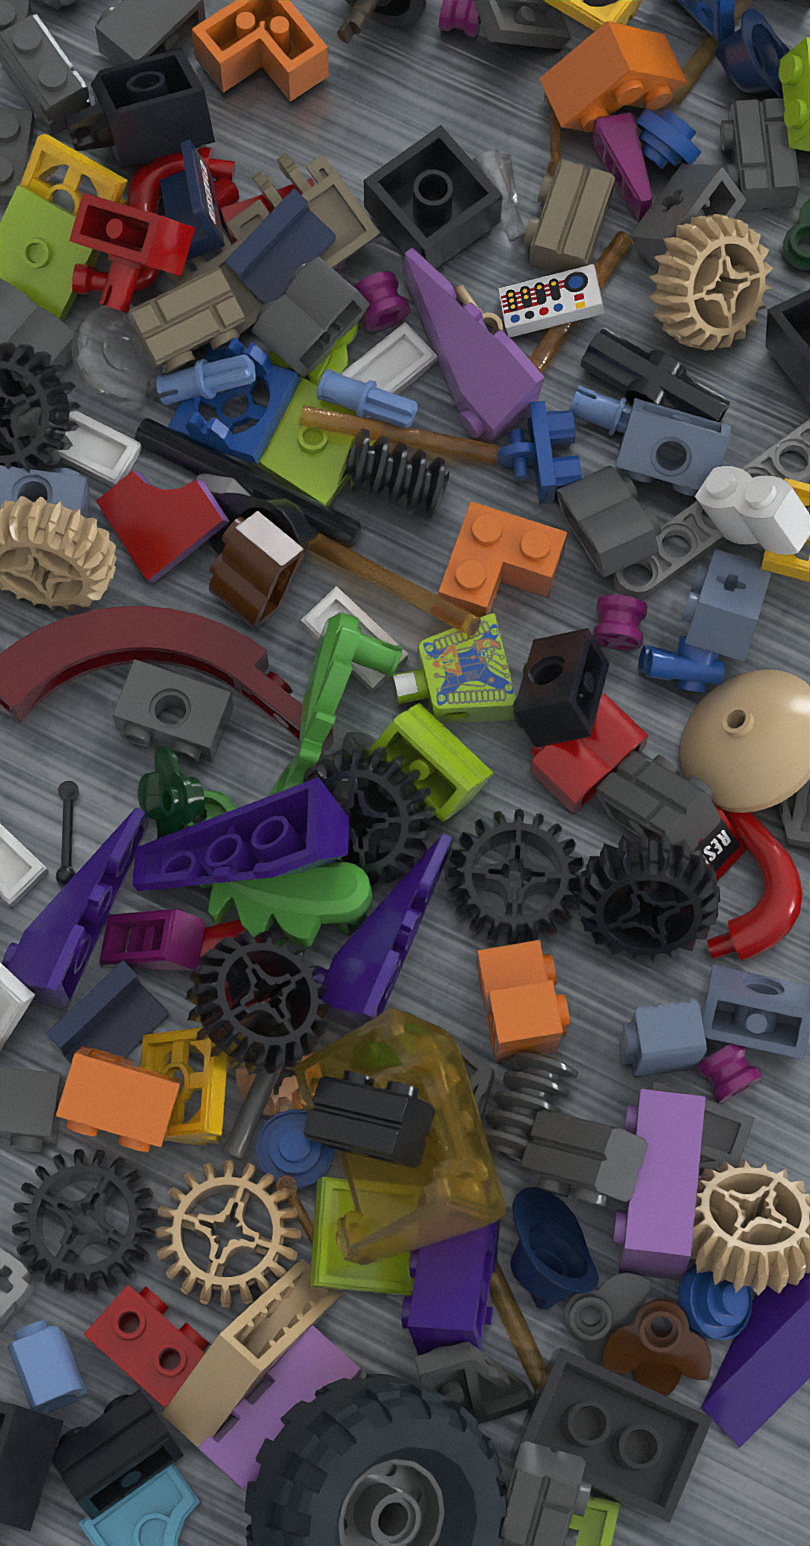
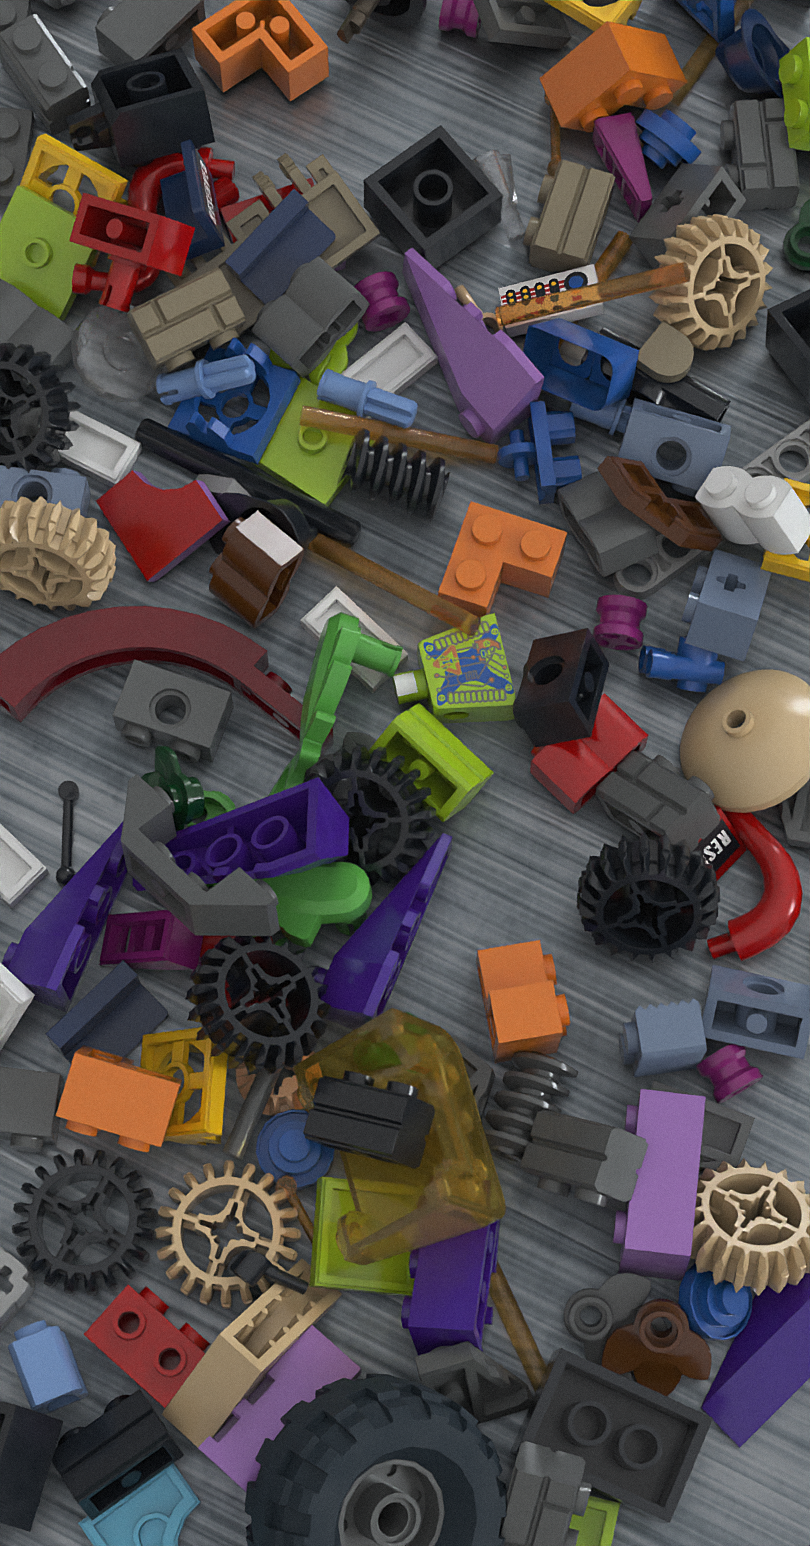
black gear [445,809,584,946] -> none
dark blue piece [510,1187,599,1310] -> none
none -> dark grey slope [121,774,280,936]
none -> black hand [230,1249,309,1295]
none -> clear orange bar [495,262,690,326]
none -> blue piece [523,317,639,411]
none -> reddish brown tile [597,456,723,552]
none -> dark tan tile [636,320,694,383]

